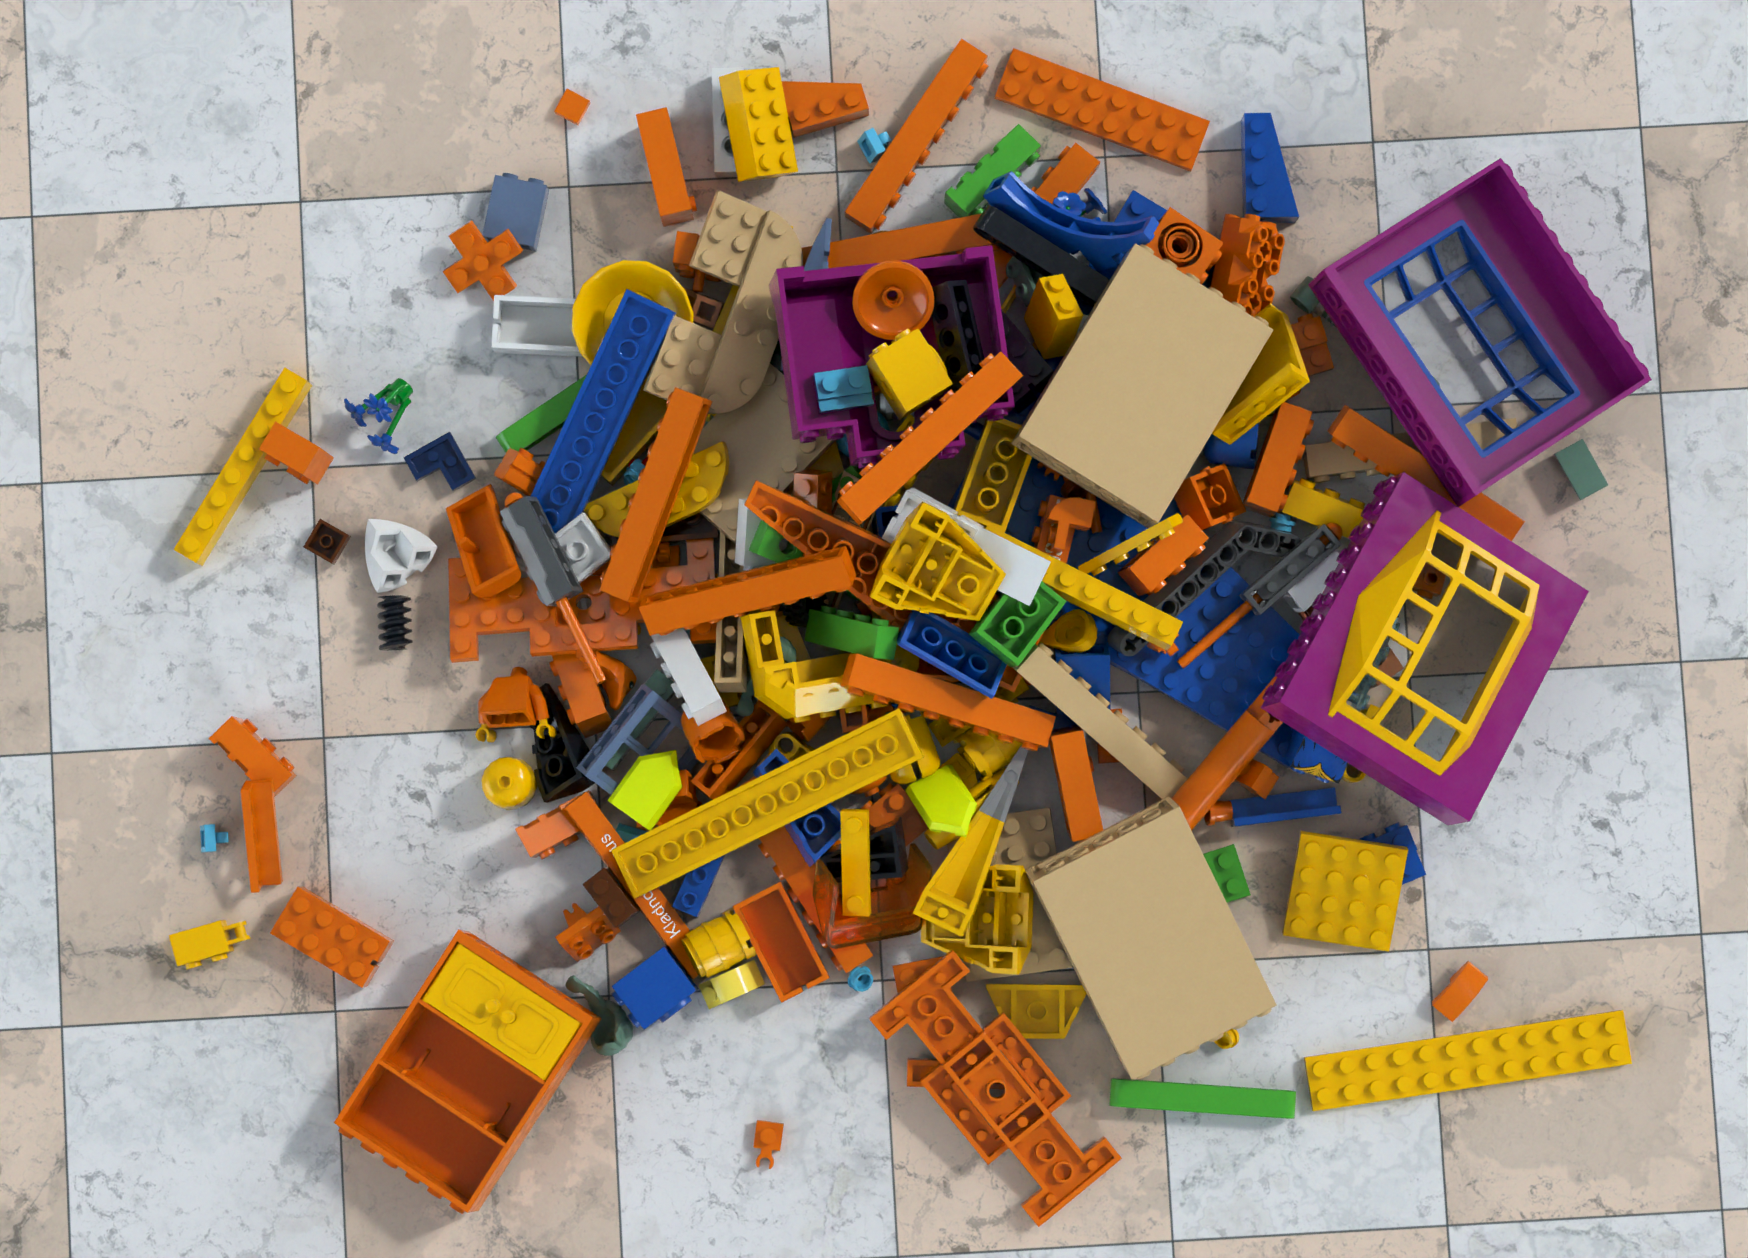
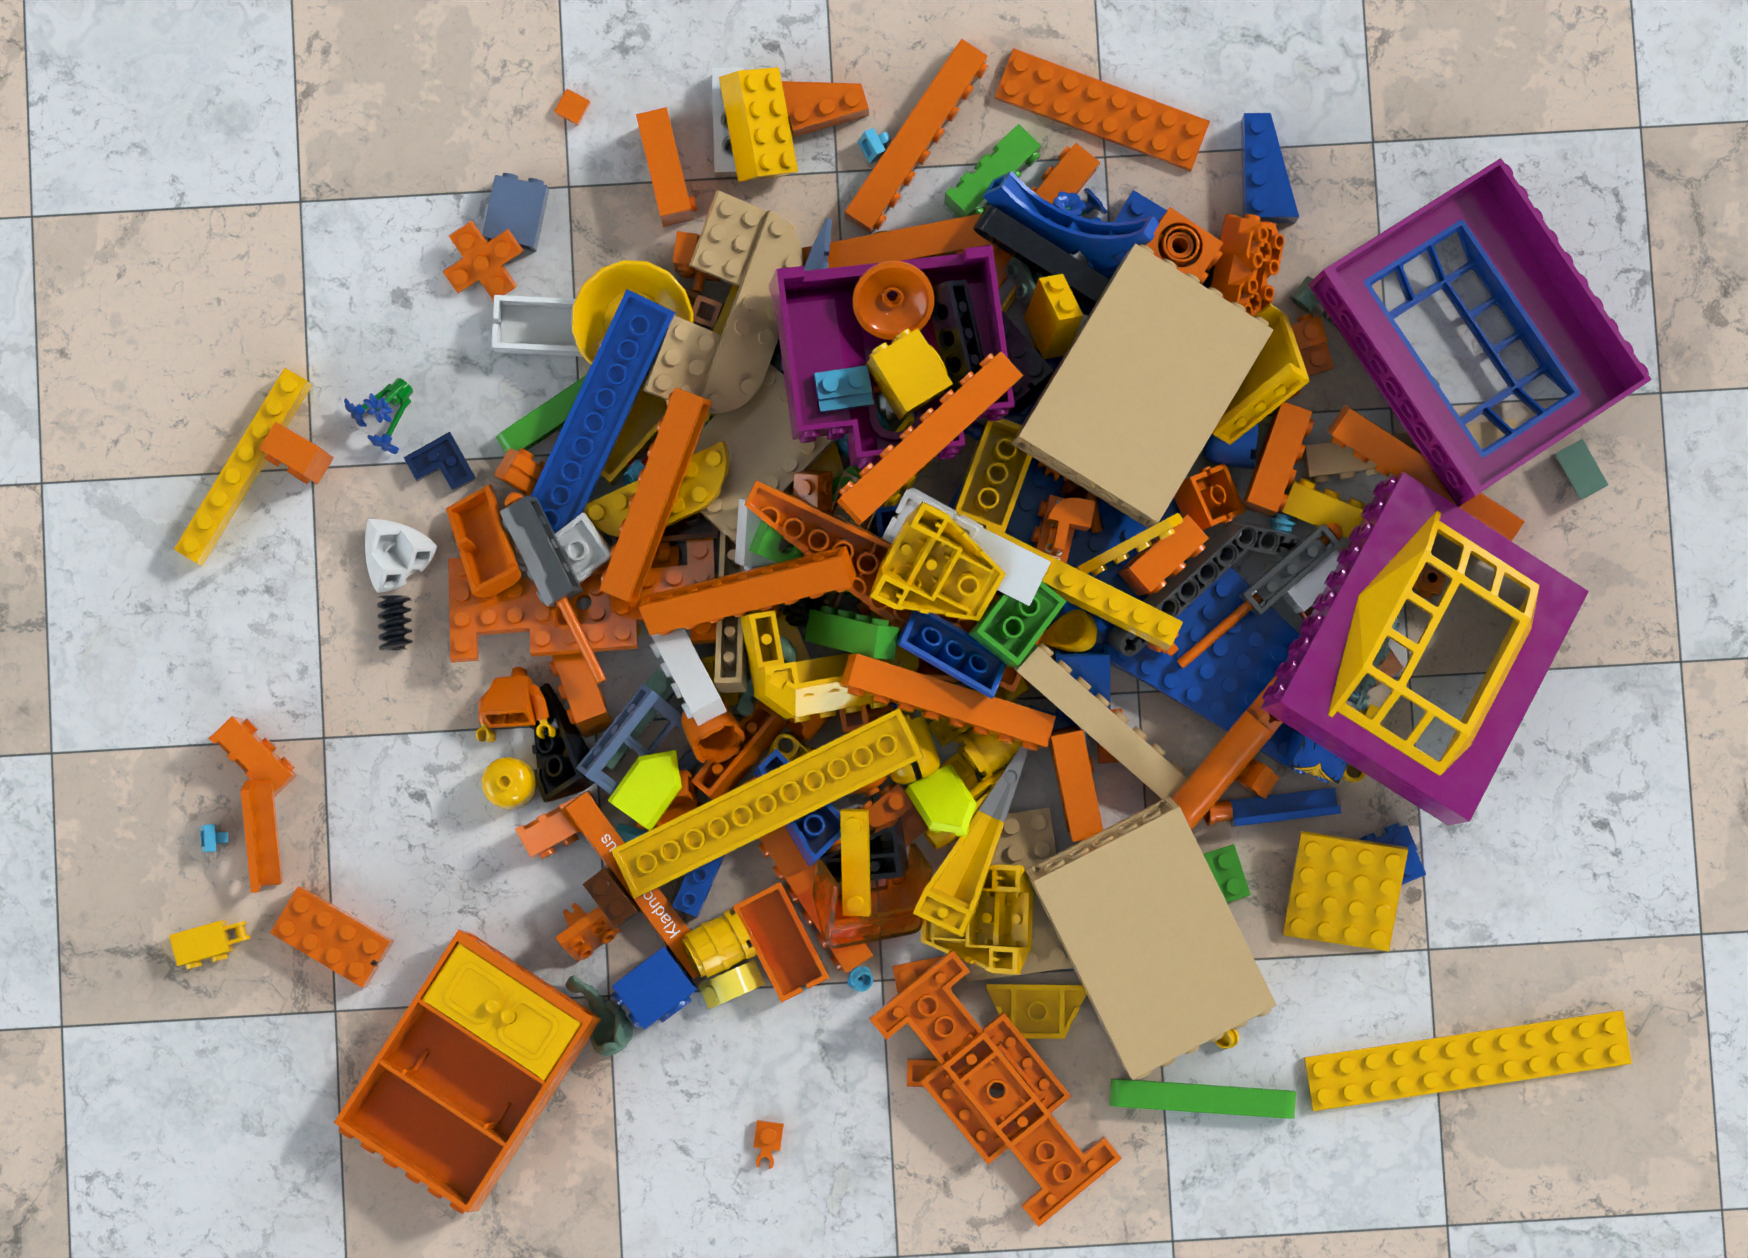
reddish brown piece [303,519,351,565] -> none
orange animal [575,648,637,710] -> none
orange slope [1432,961,1488,1022] -> none

